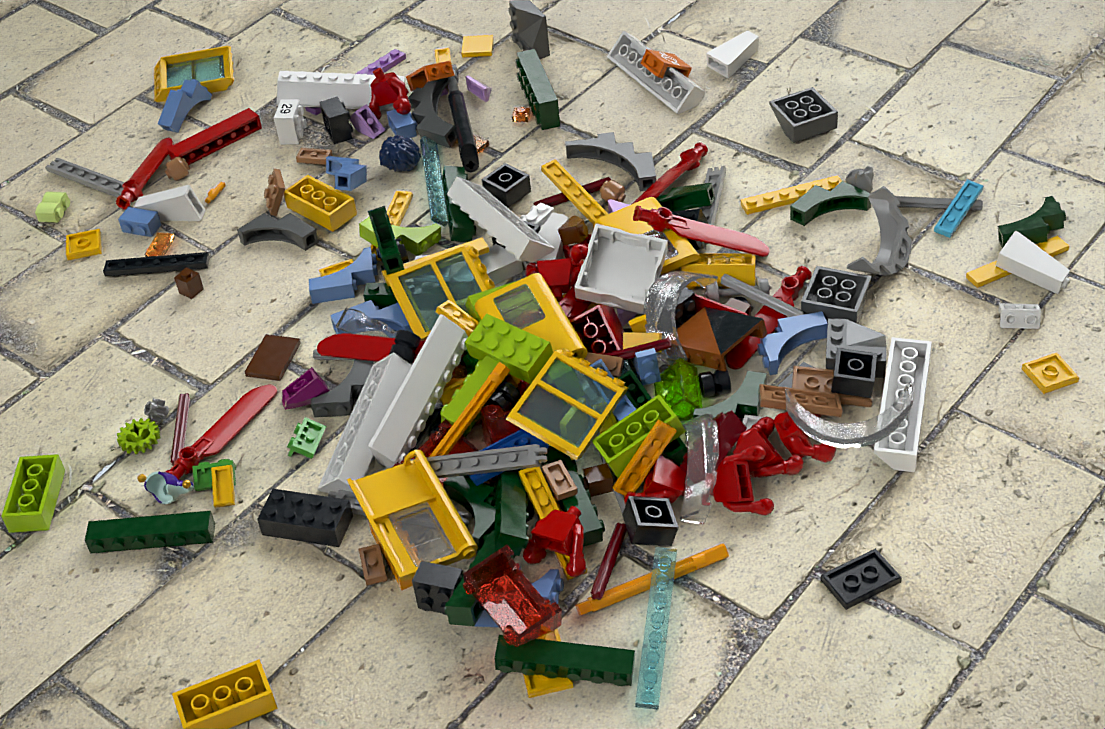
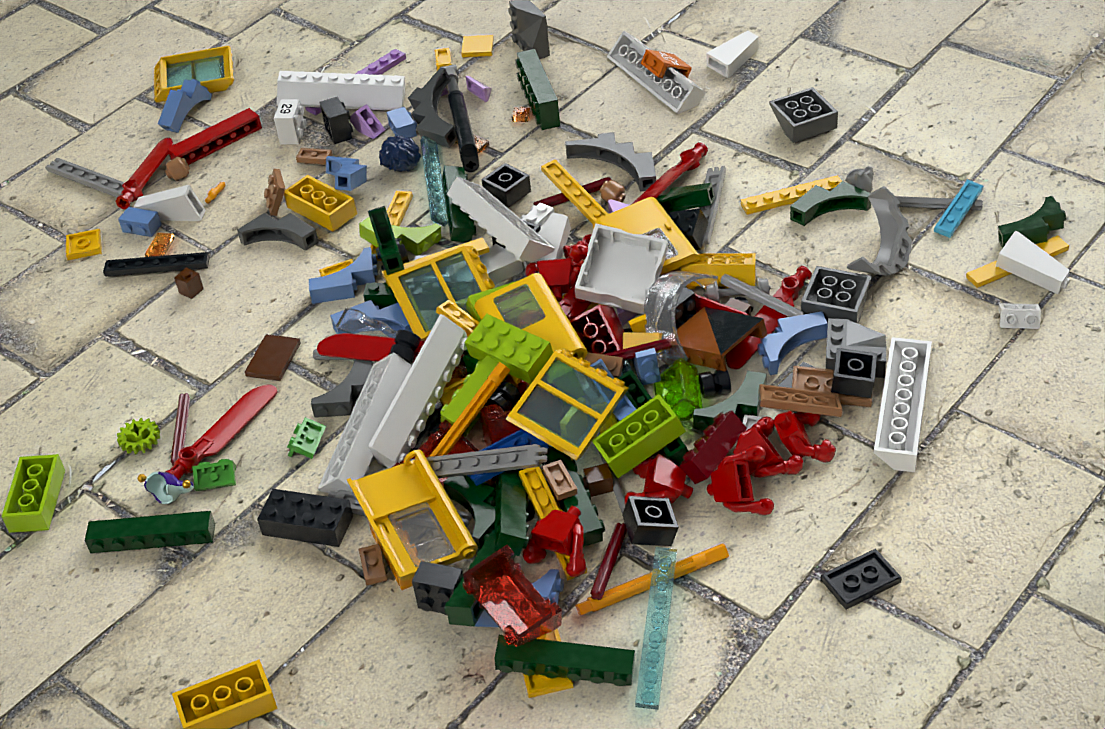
yellowish green brick [35,192,70,223] -> none
light grey gear [144,398,169,423] -> none
yellow tile [211,465,235,508] -> none
magenta slope [282,367,330,410] -> none
red torso [368,68,411,120] -> none
orange panel [406,61,455,91] -> none
reddish brown slope [558,216,589,246] -> none
light orange tile [612,419,677,496] -> none
piece [633,205,770,257] -> none
clear windscreen [680,414,719,524] -> none
clear windscreen [785,382,913,448] -> none
yellow tile [1022,352,1079,394] -> none

